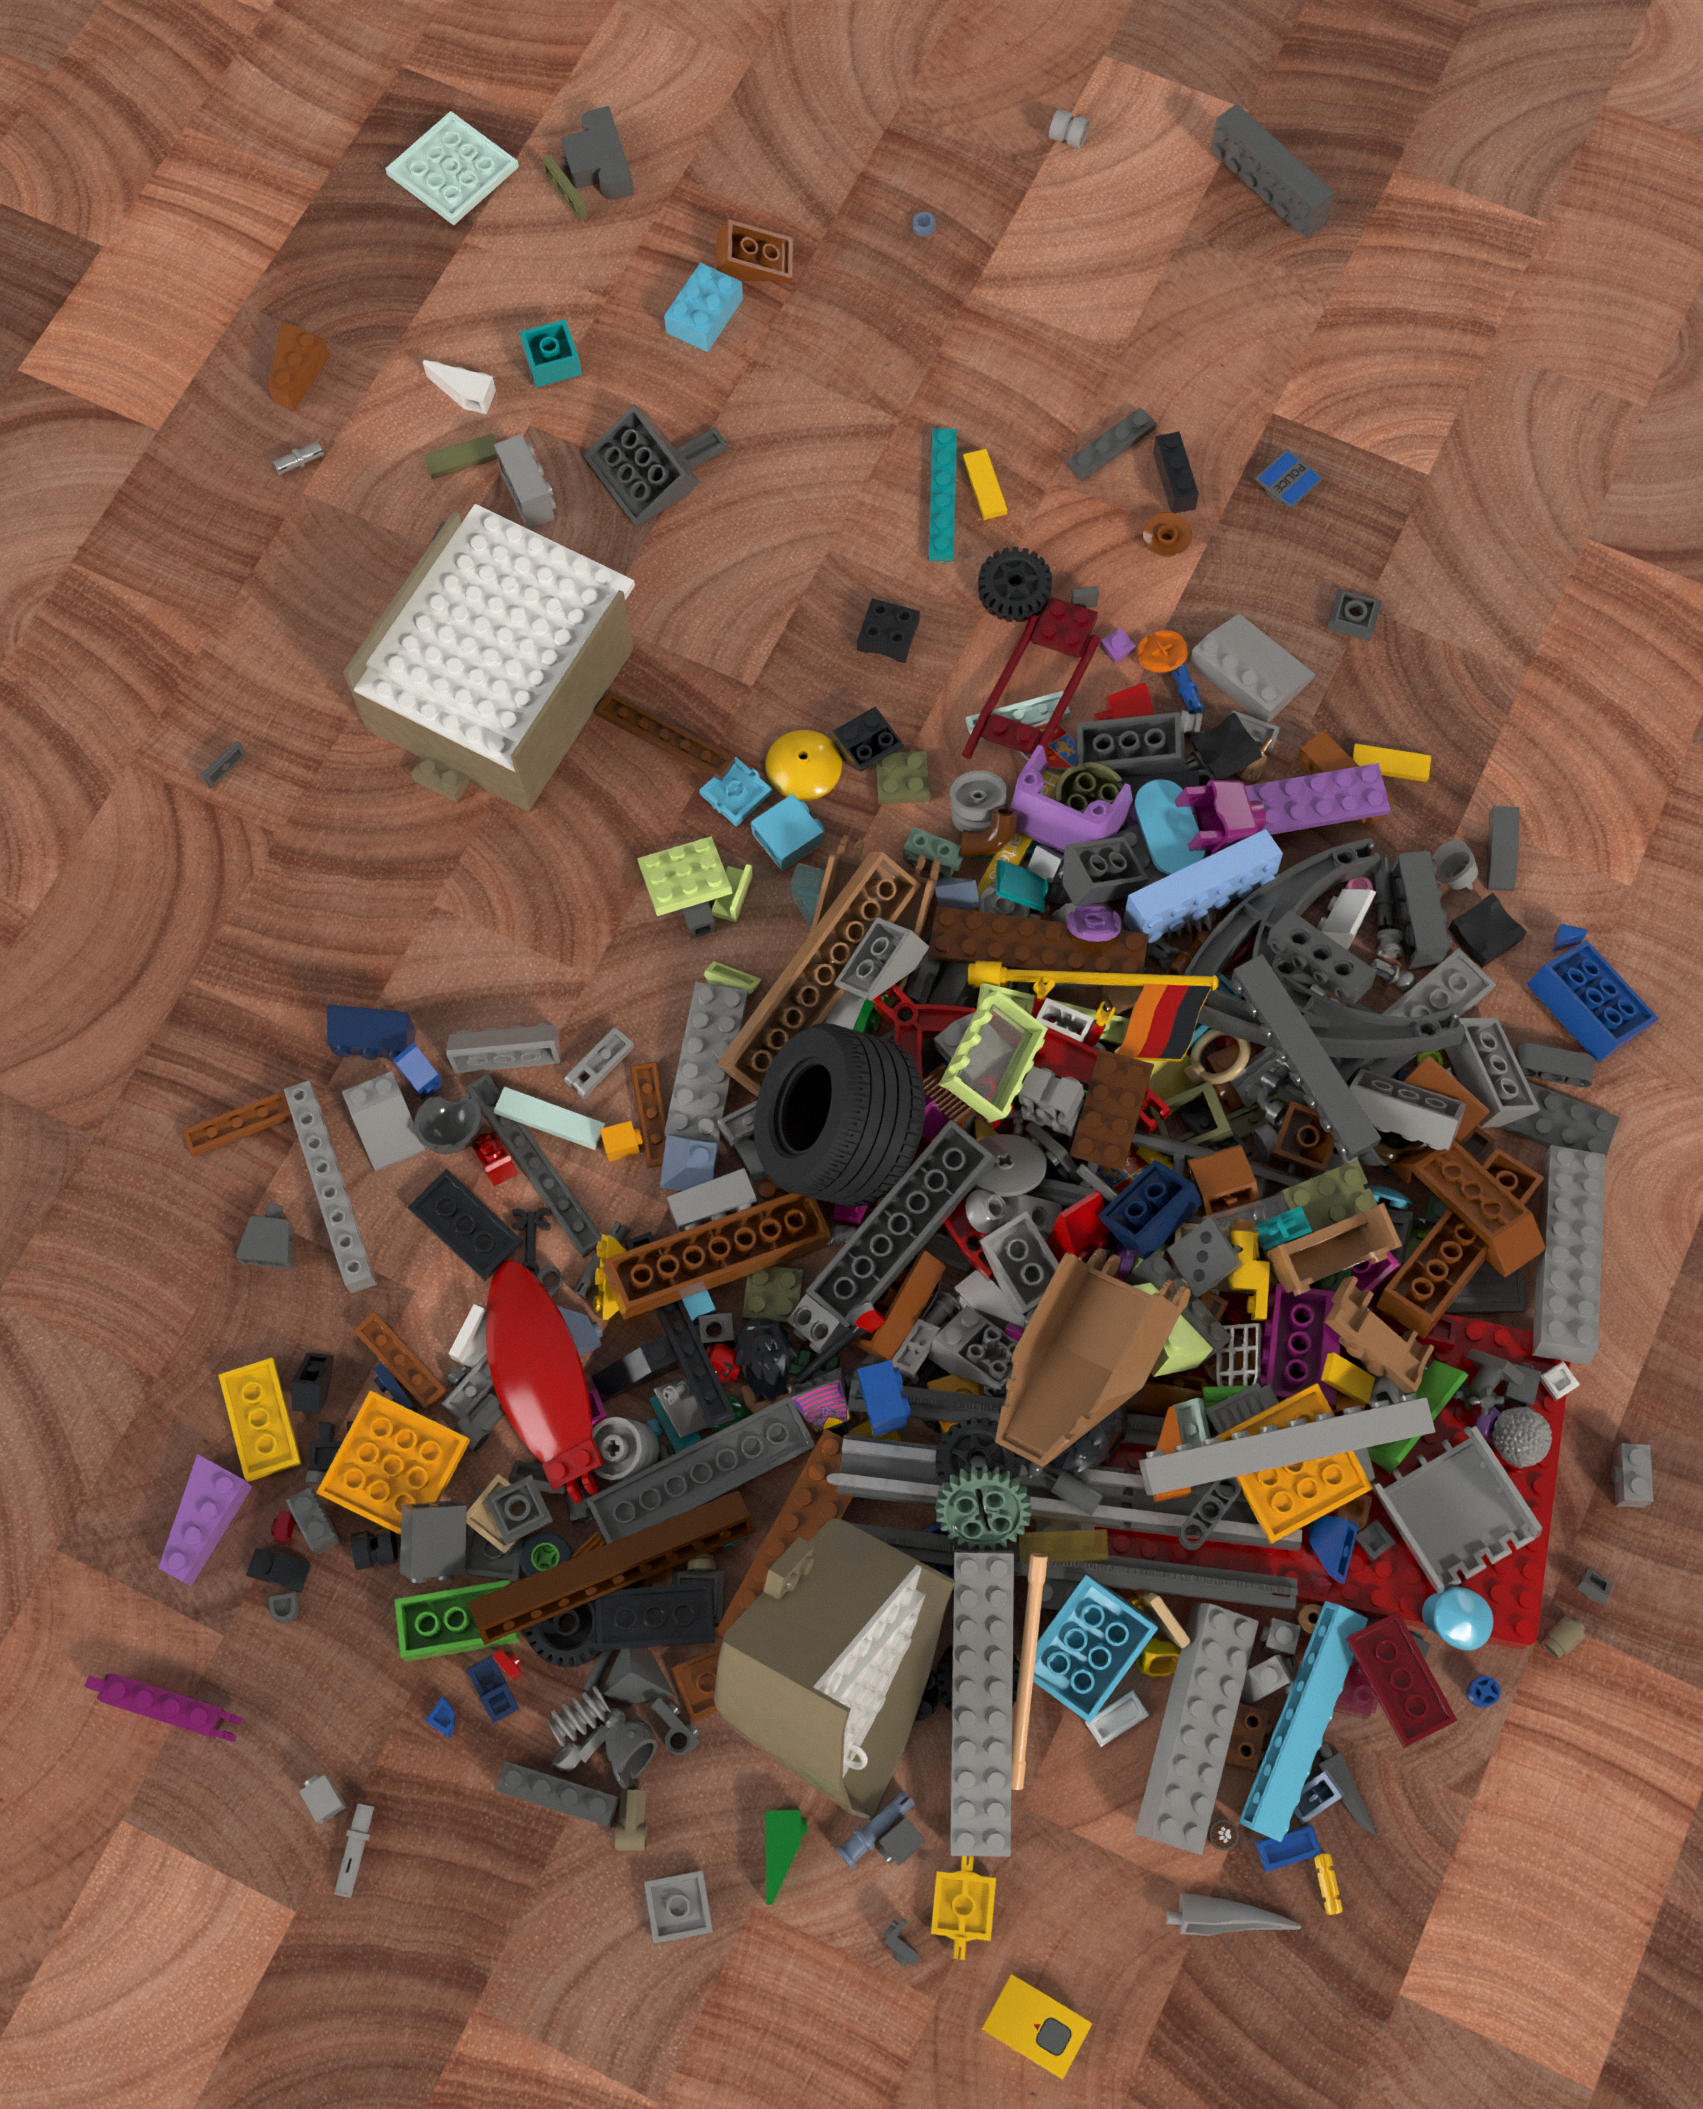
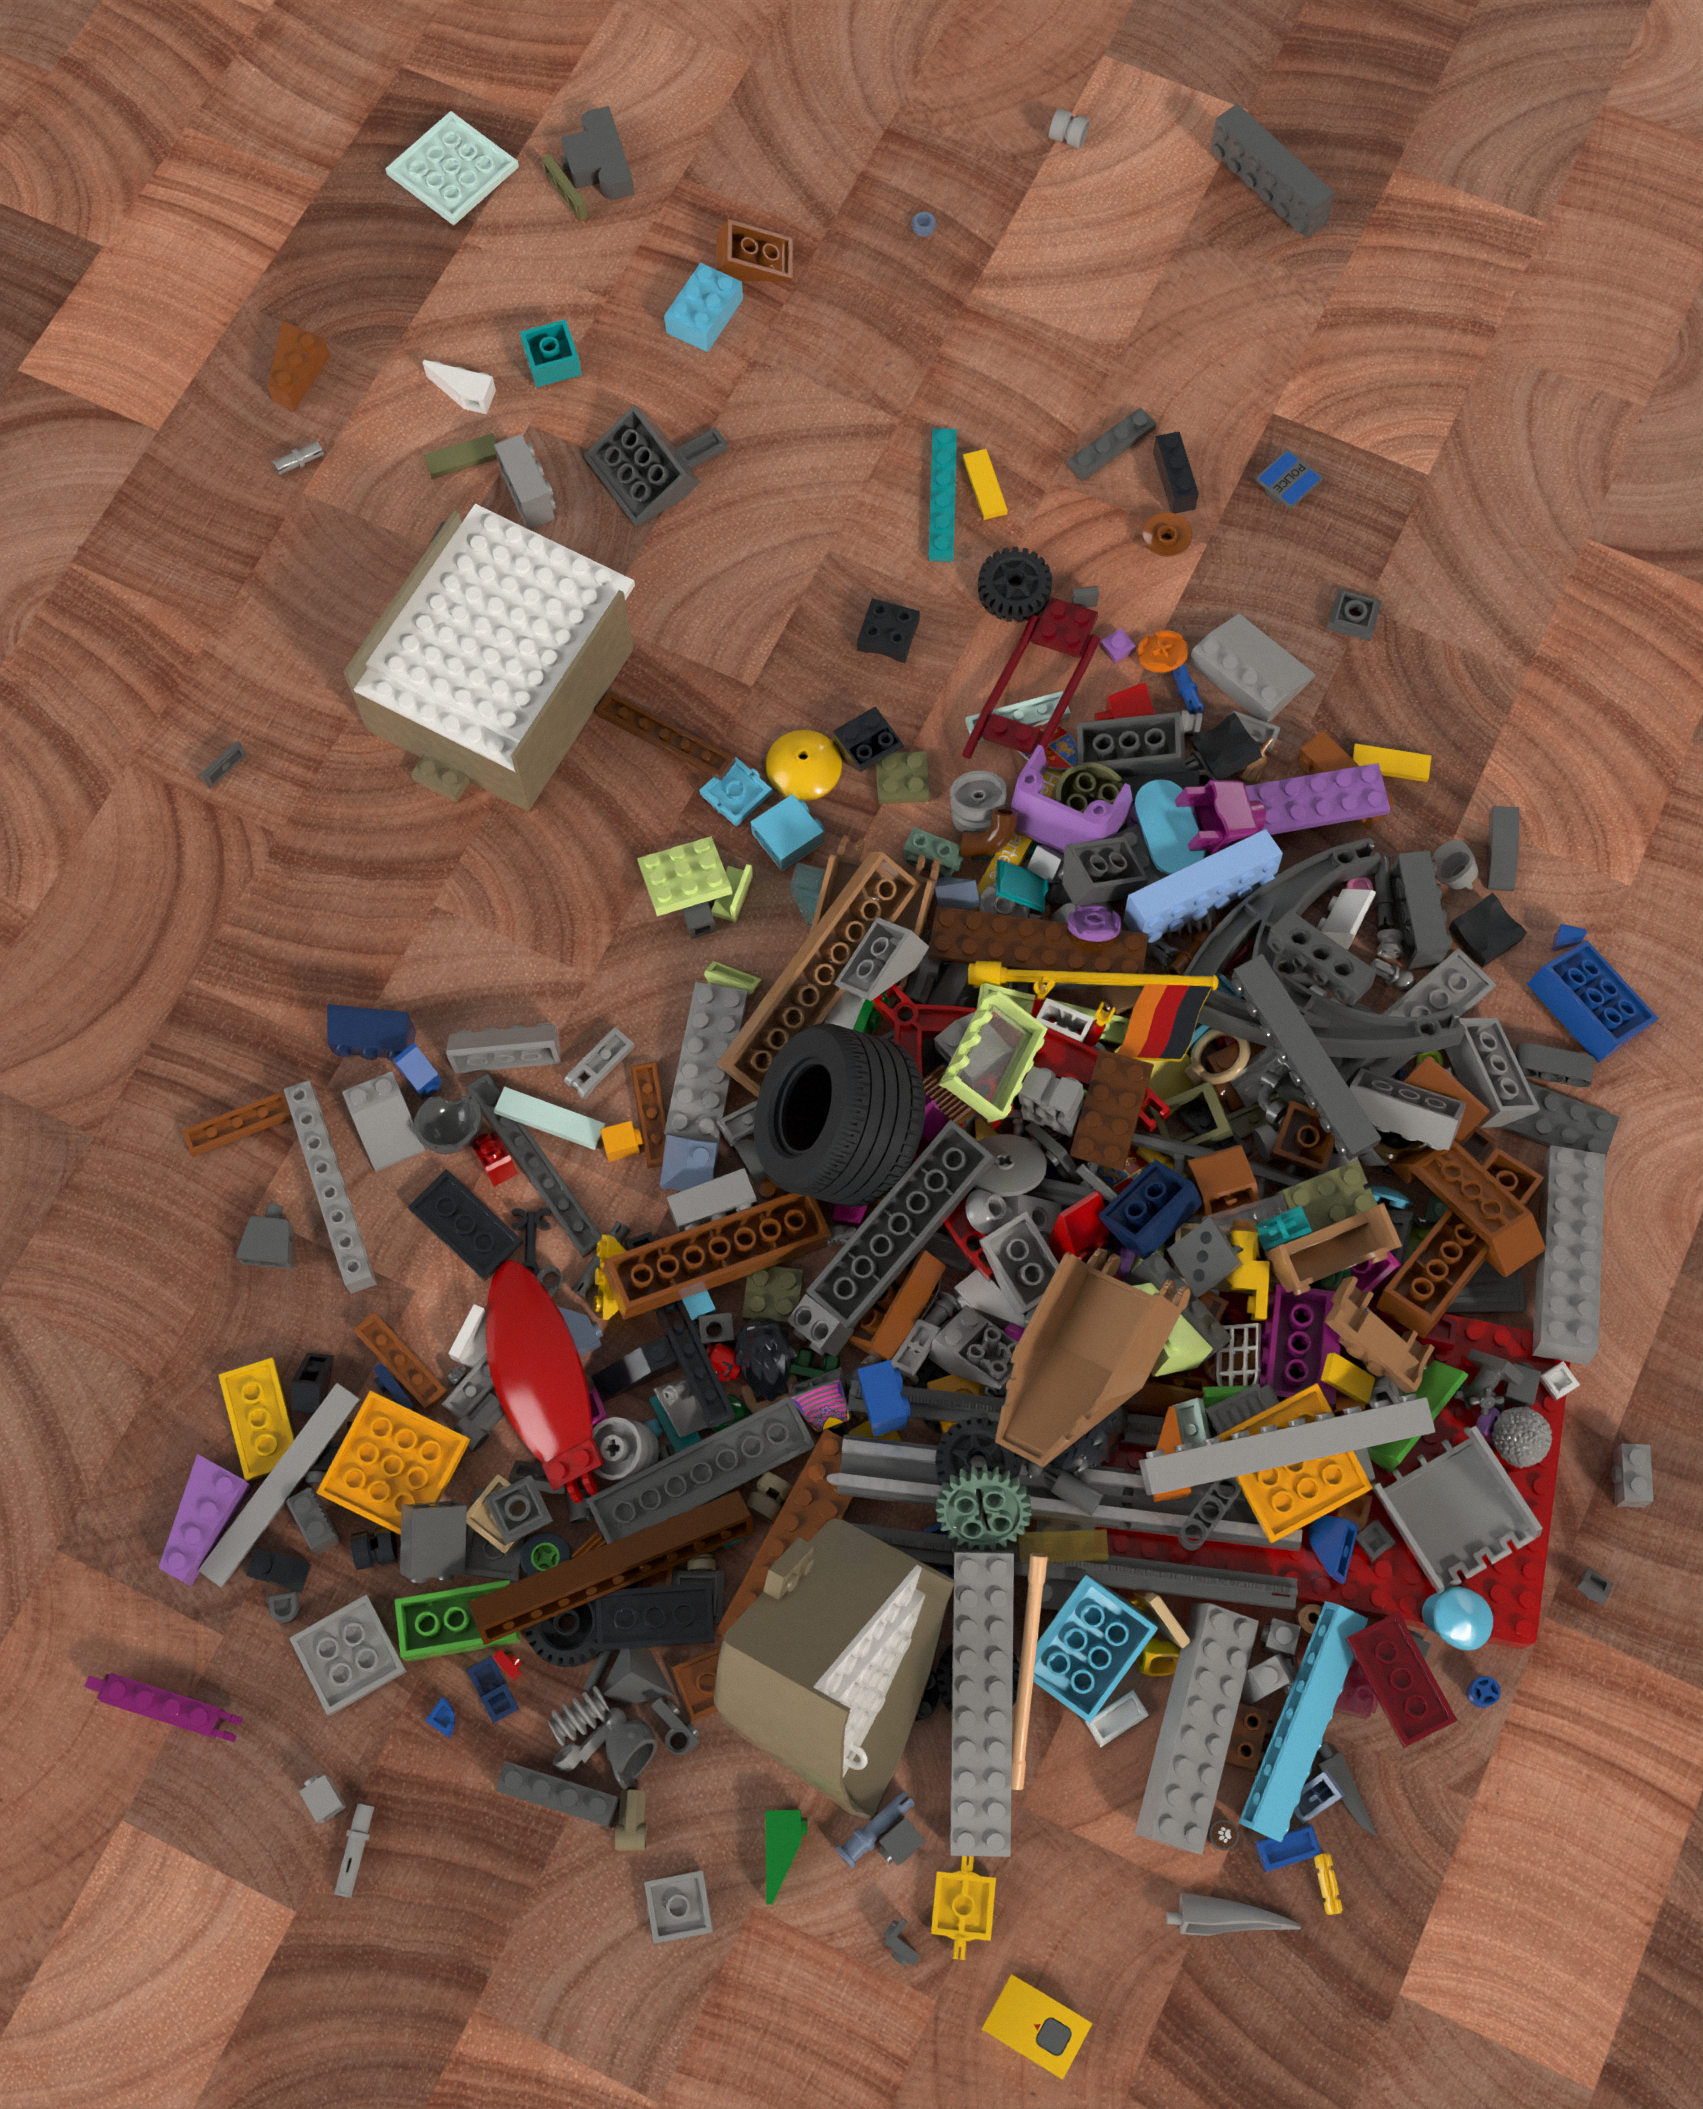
dark red plate [271,1511,296,1546] -> none
piece [795,1300,885,1384] -> none
dark tan brick [1541,1616,1586,1659] -> none
none -> light grey tile [198,1383,361,1587]
none -> light grey plate [289,1594,407,1716]
none -> dark tan wheel [745,1472,793,1524]

